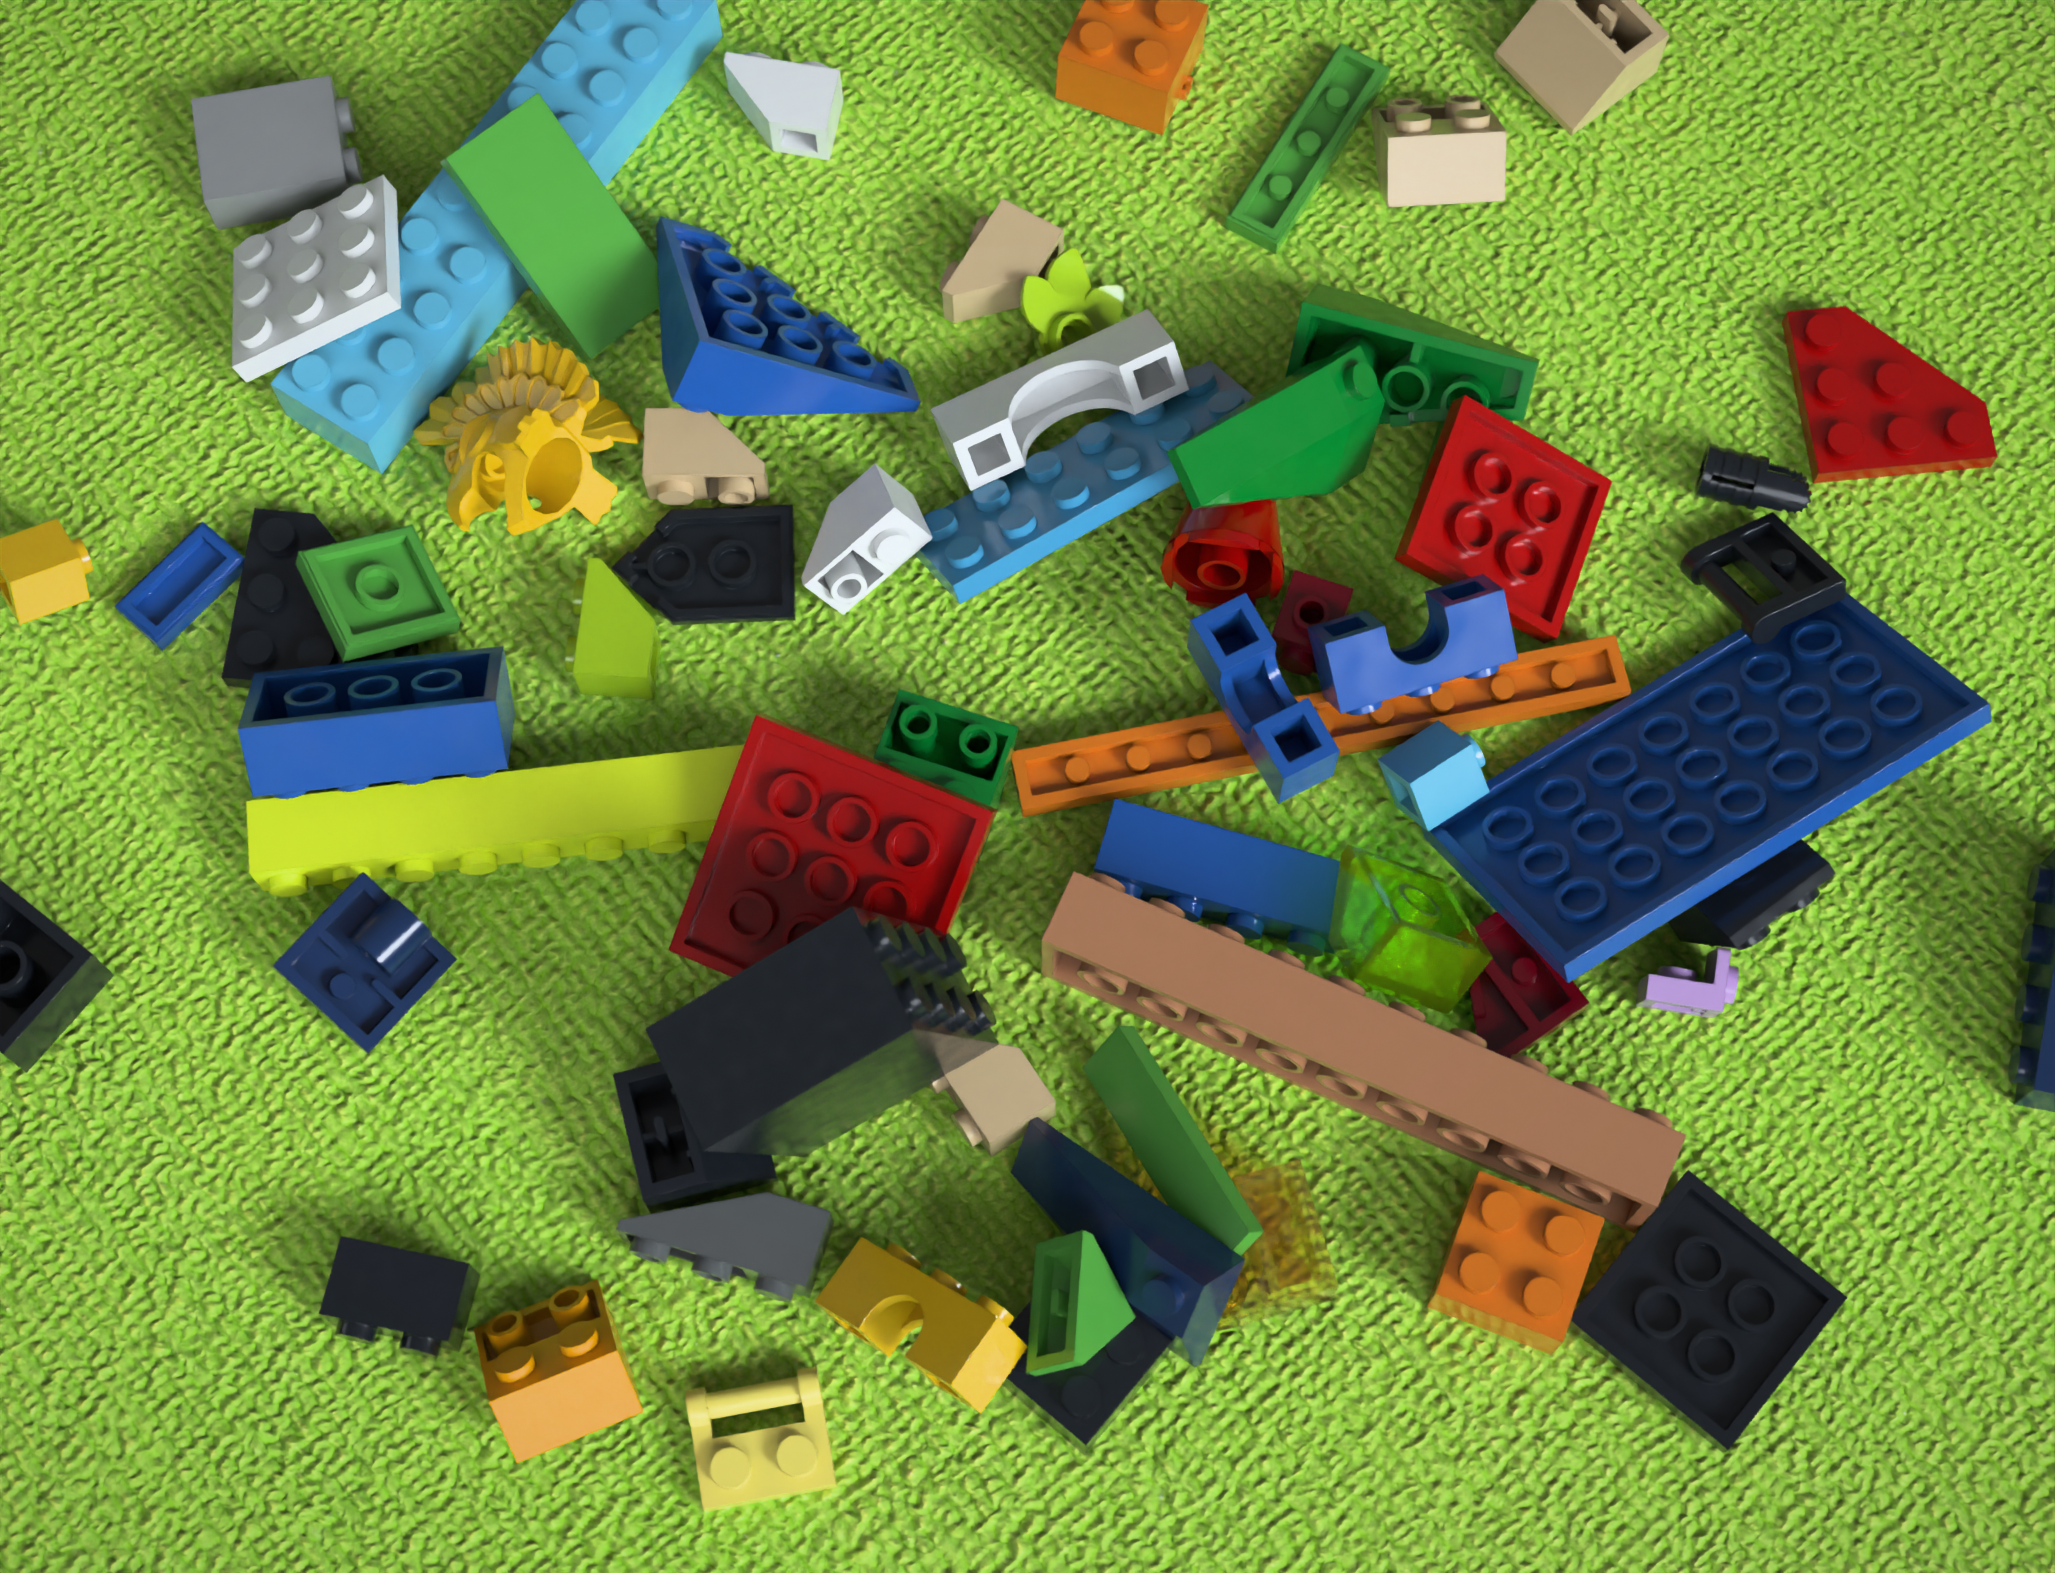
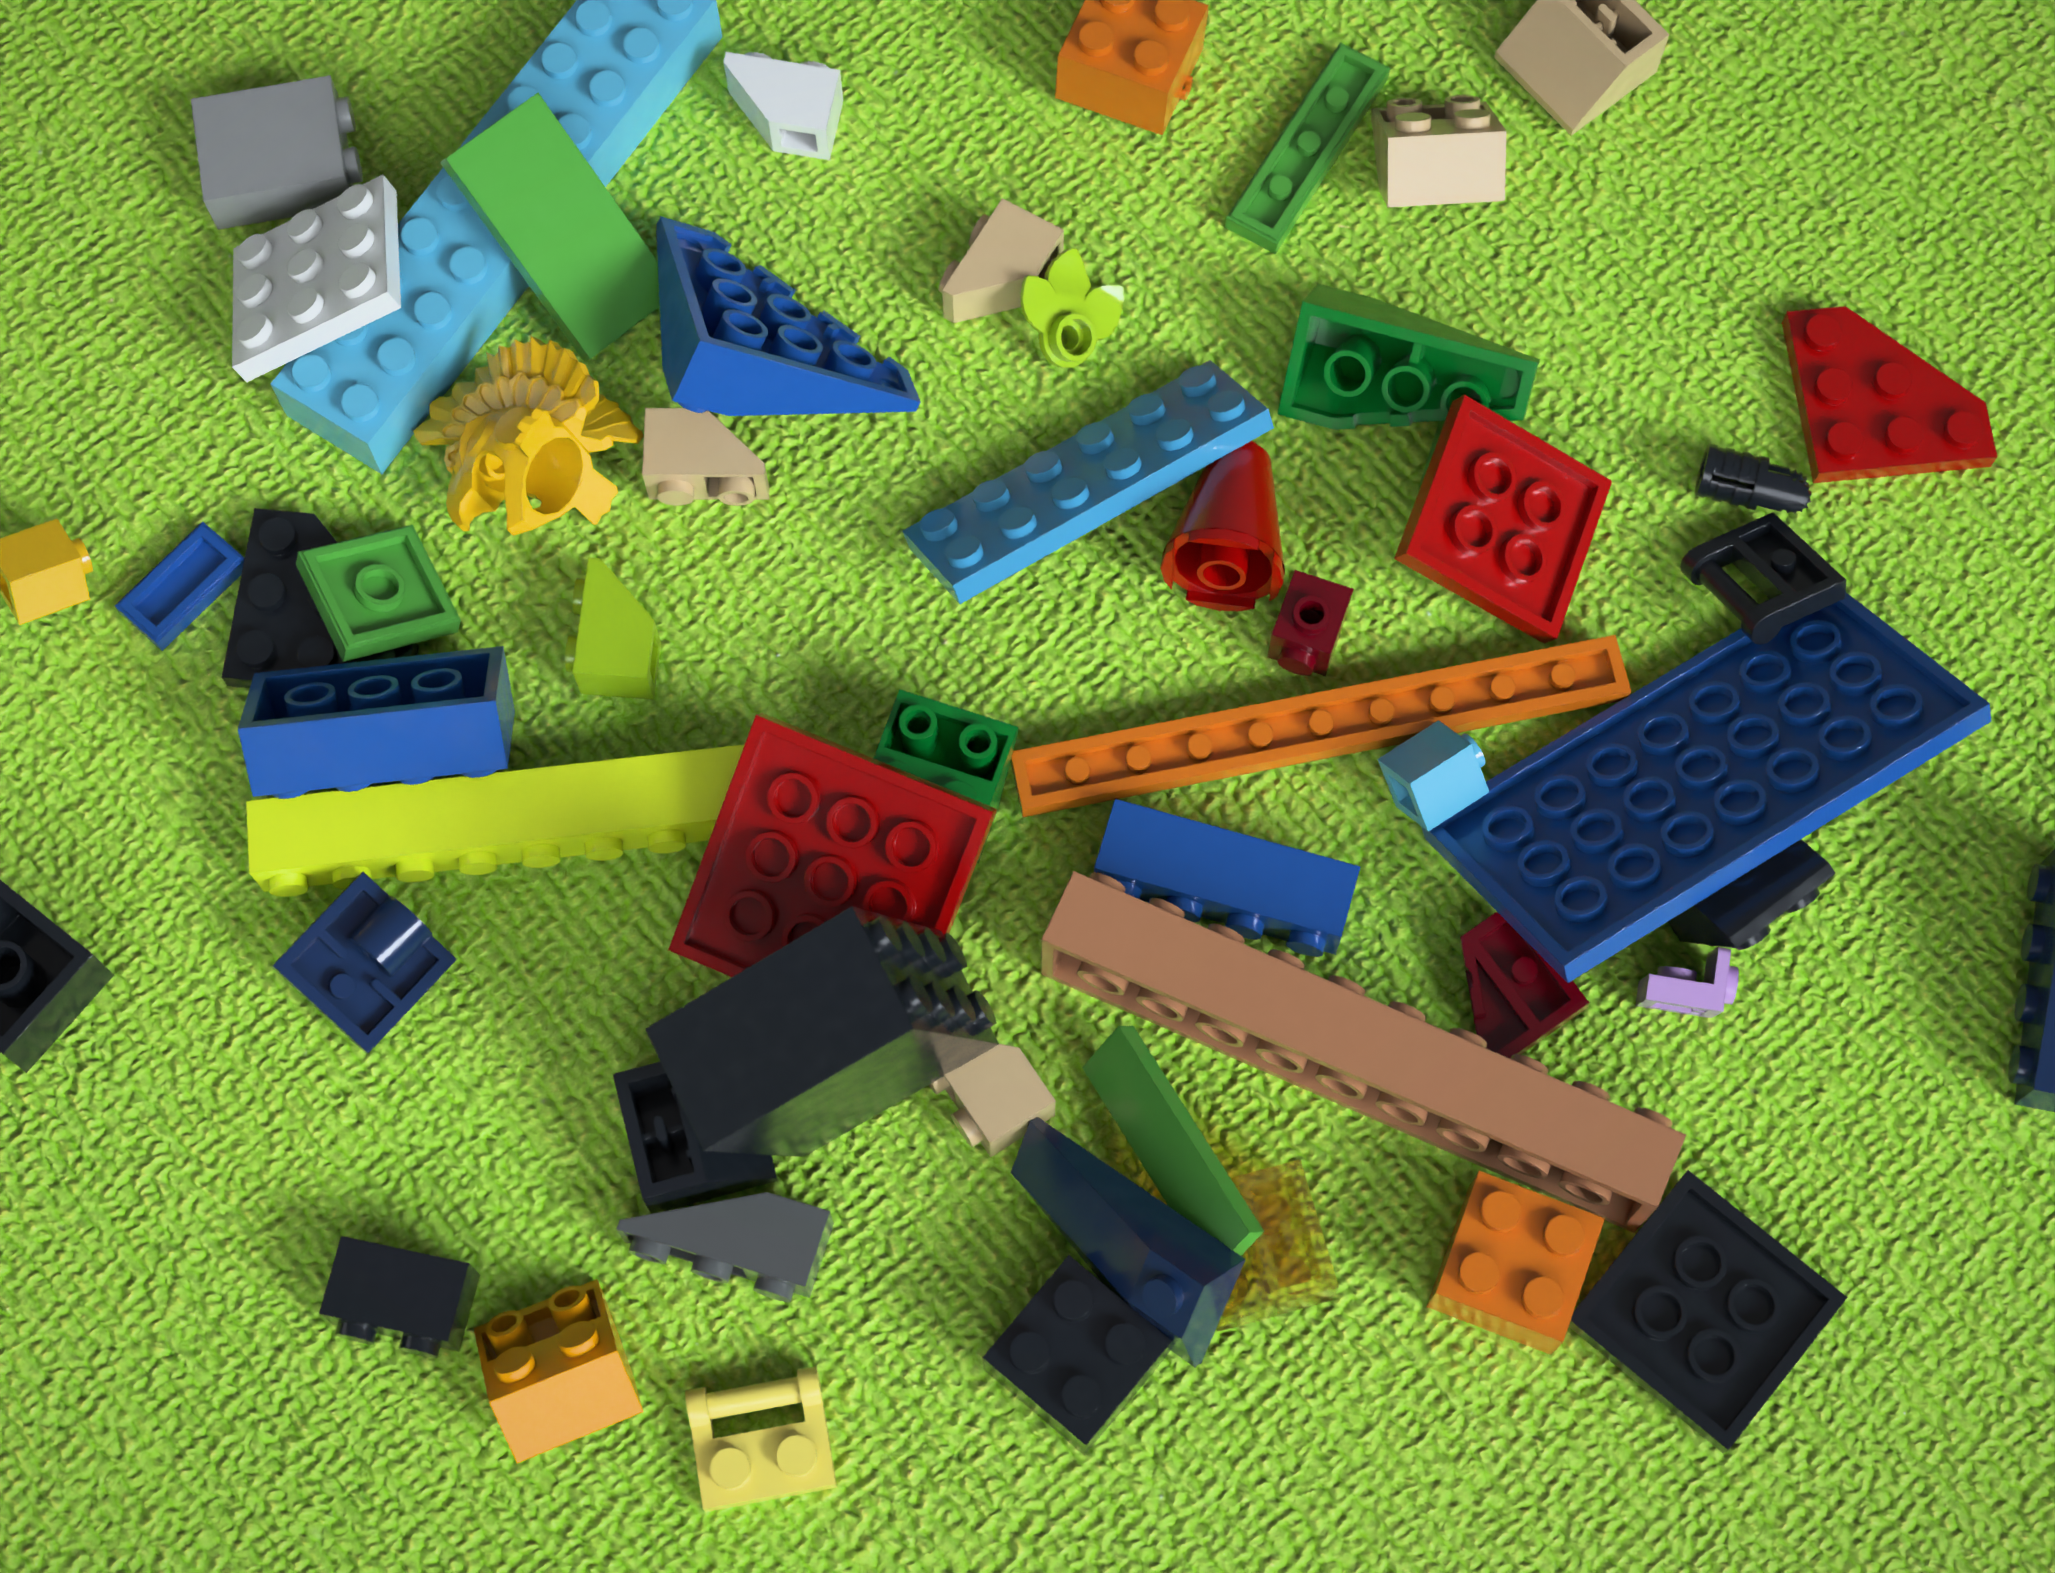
black tile [611,504,796,625] -> none
white slope [801,464,933,615] -> none
yellow arch [814,1237,1028,1414] -> none
white arch [930,309,1189,491] -> none
bright green slope [1026,1230,1136,1376] -> none
green wedge [1166,345,1385,509] -> none
blue arch [1187,593,1340,804] -> none
arch [1307,574,1518,715] -> none
clear neon green slope [1328,844,1493,1014] -> none

